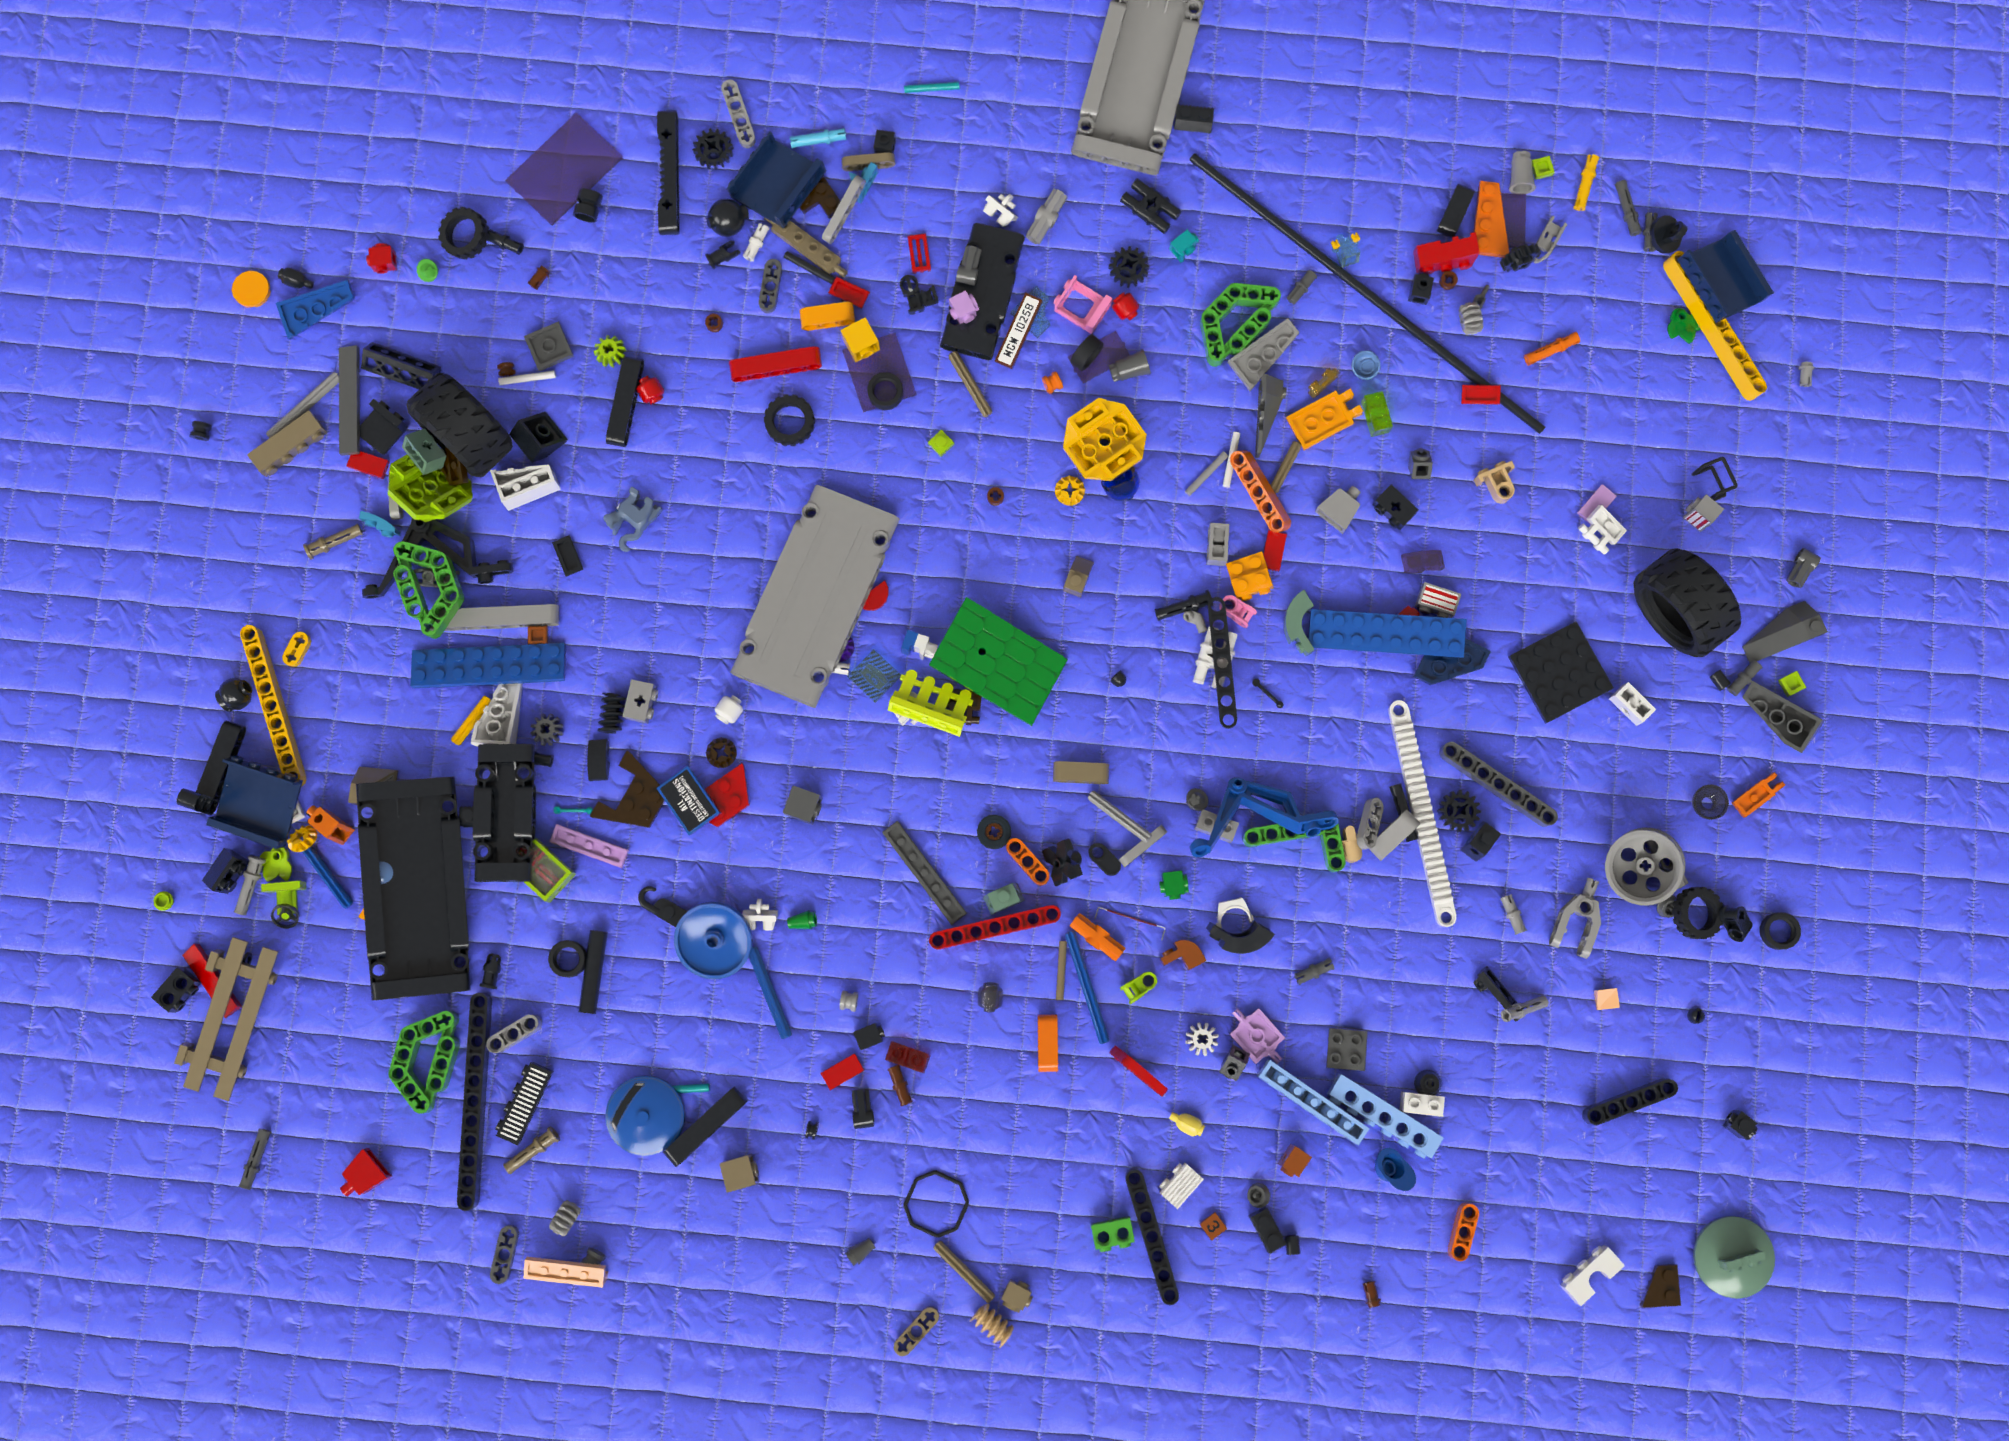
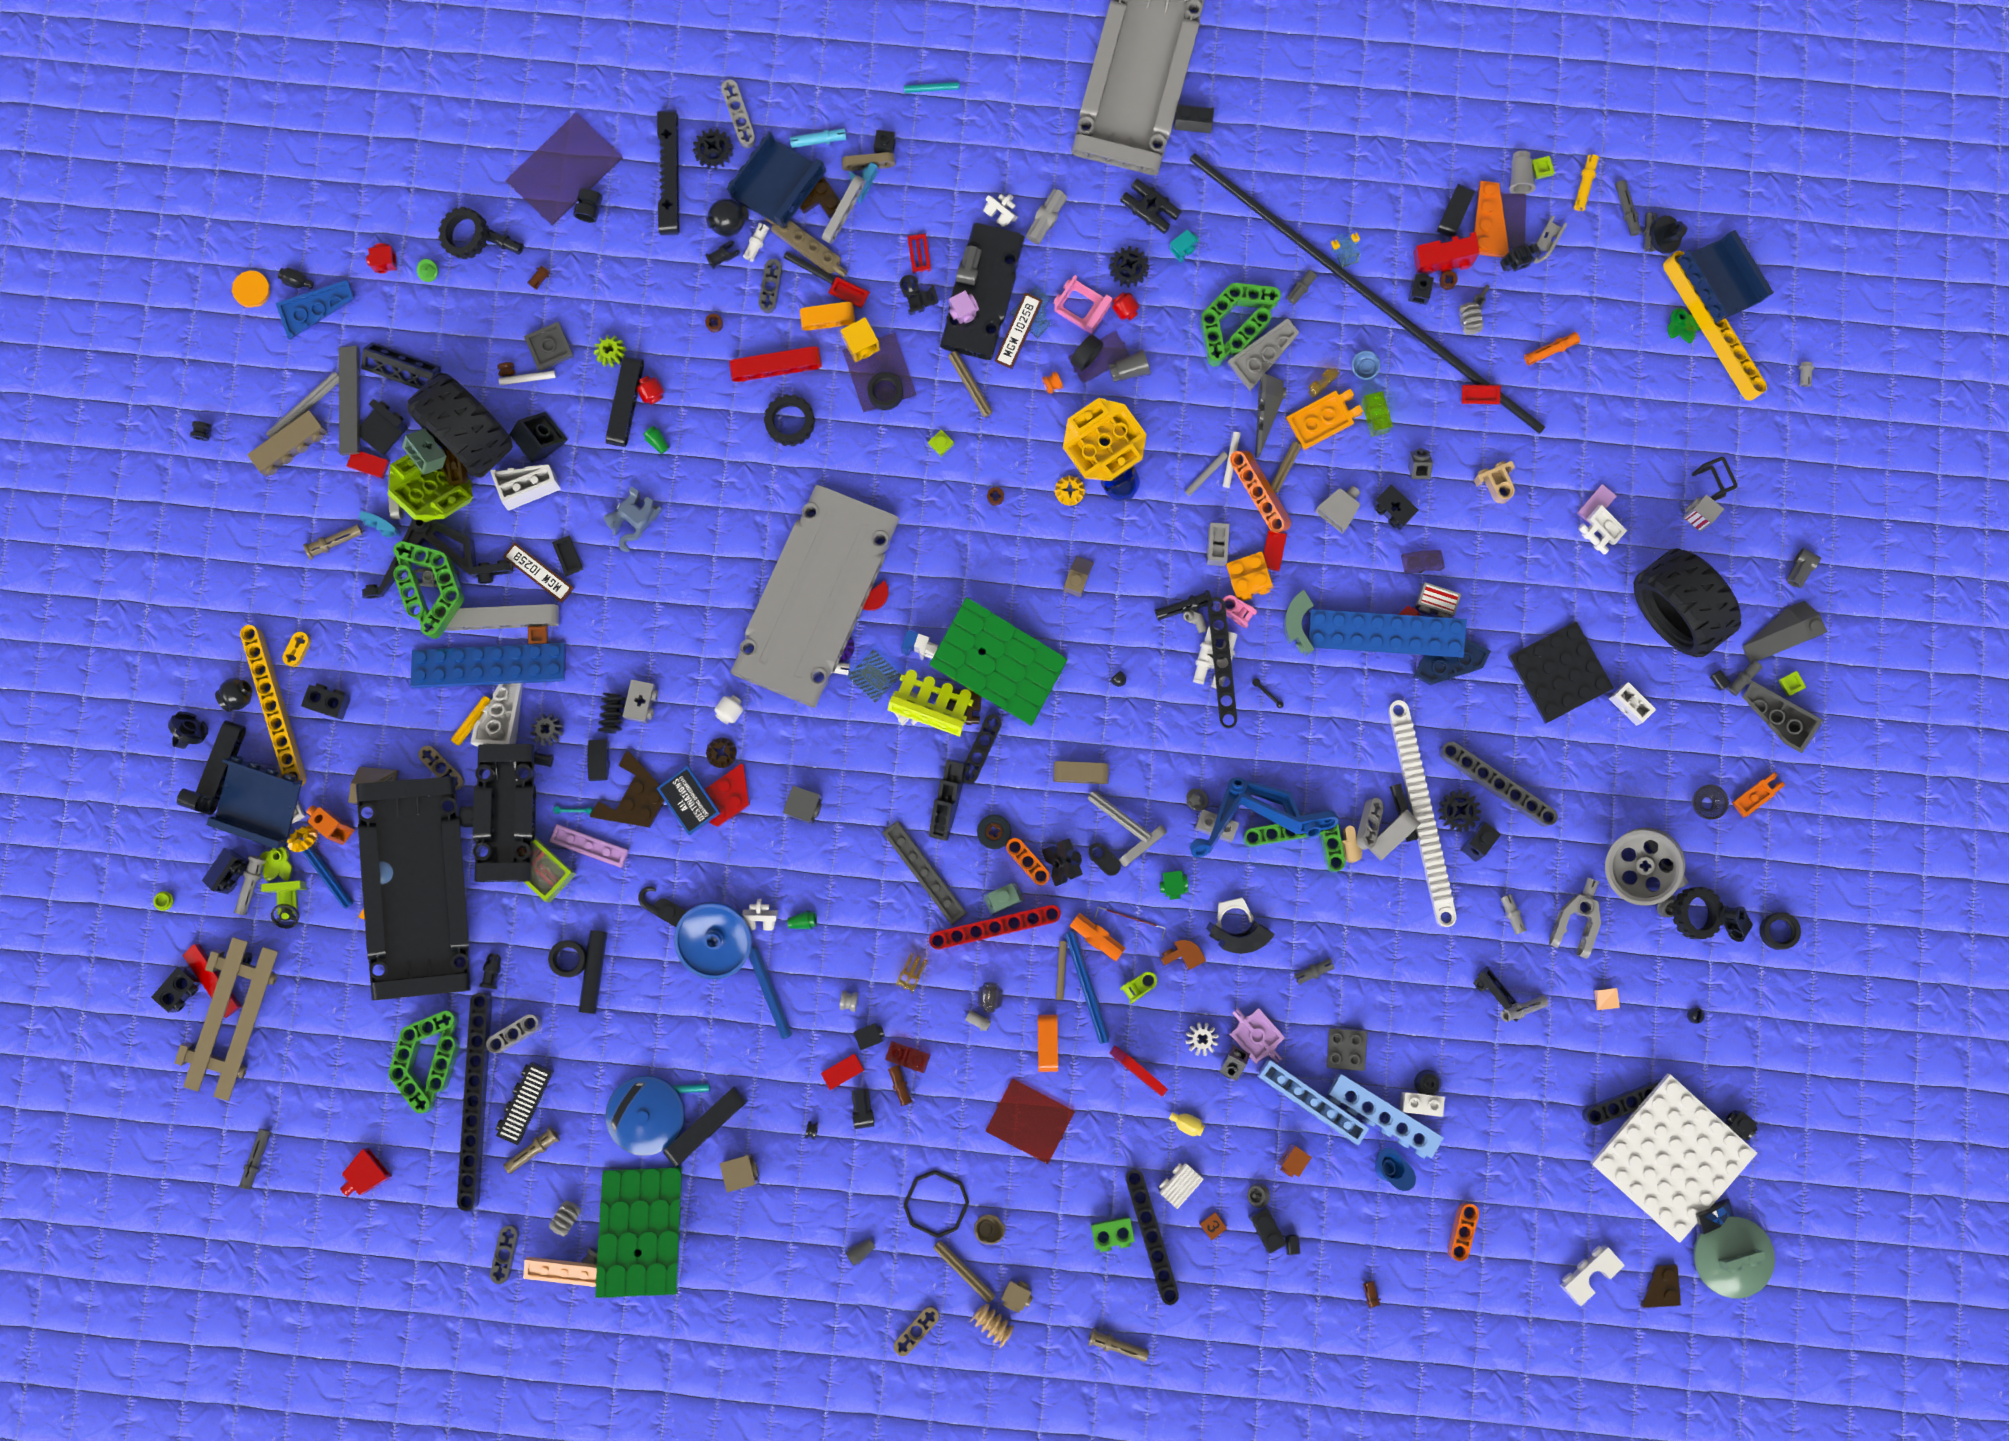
none -> black tile [168,711,208,749]
none -> black brick [301,683,350,720]
none -> dark tan beam [418,746,465,790]
none -> tile [503,542,574,603]
none -> green piece [595,1167,682,1298]
none -> green cone [643,426,670,454]
none -> clear yellow arm [895,953,928,994]
none -> black slope [929,759,967,841]
none -> black beam [963,714,1002,784]
none -> light grey pin [965,1010,992,1031]
none -> dark tan hair [974,1214,1005,1245]
none -> clear red piece [986,1078,1075,1164]
none -> dark tan pin [1088,1328,1149,1362]
none -> white plate [1590,1073,1757,1243]
none -> black slope [1695,1198,1734,1234]

